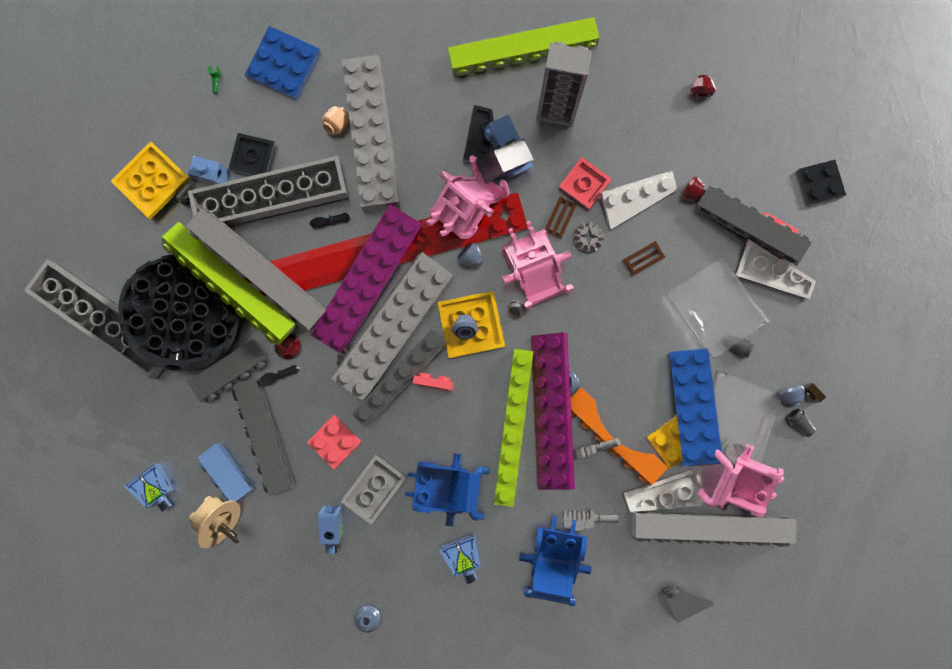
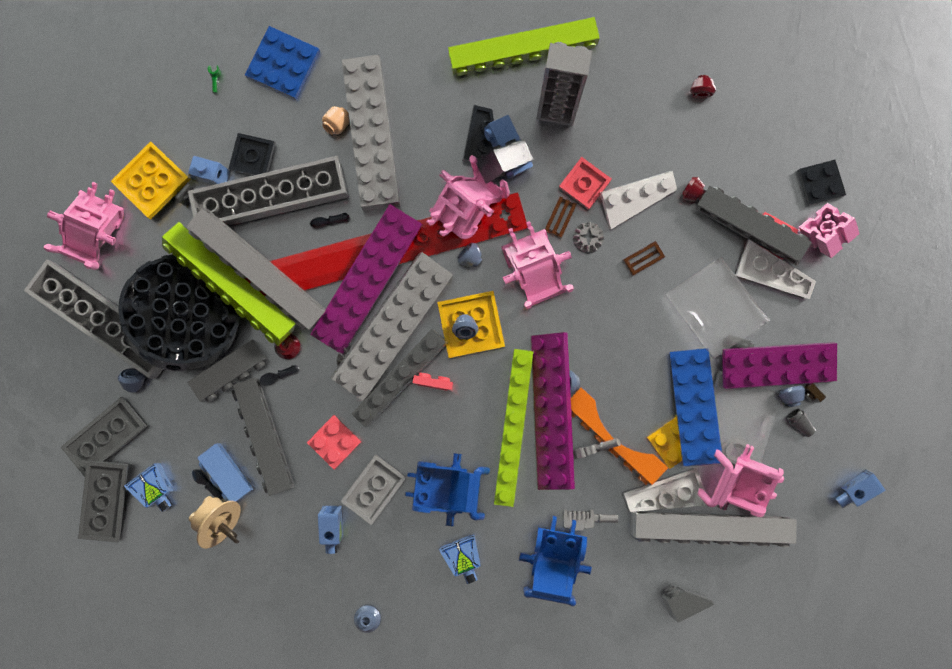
light grey plate [508,300,526,318] -> none
none -> bright pink piece [44,182,124,270]
none -> dark grey plate [61,397,147,477]
none -> dark grey plate [78,460,128,542]
none -> sand blue cone [118,368,145,393]
none -> black piece [192,469,223,500]
none -> magenta plate [722,342,837,389]
none -> bright pink brick [799,203,860,258]
none -> medium blue torso [836,469,885,508]

